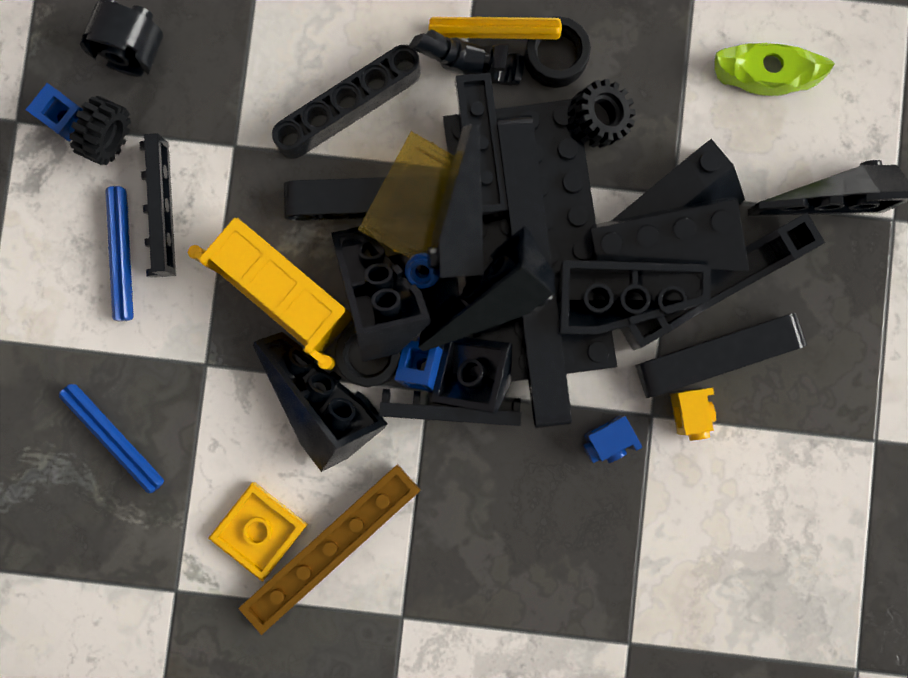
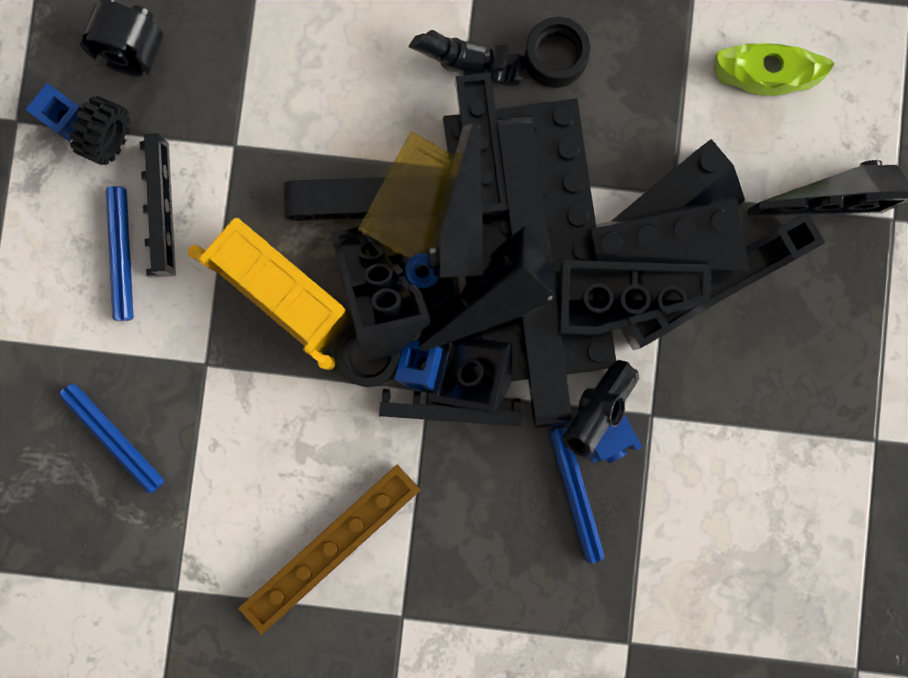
yellow tile [208,482,308,582] -> none
black wedge [253,332,388,472] -> none
black beam [272,45,420,159] -> none
yellow axle [428,17,562,40] -> none
black tyre [568,79,636,148] -> none
black beam [635,312,807,398] -> none
yellow brick [670,387,716,441] -> none
none -> blue axle [549,426,605,563]
none -> black piece [562,360,640,457]

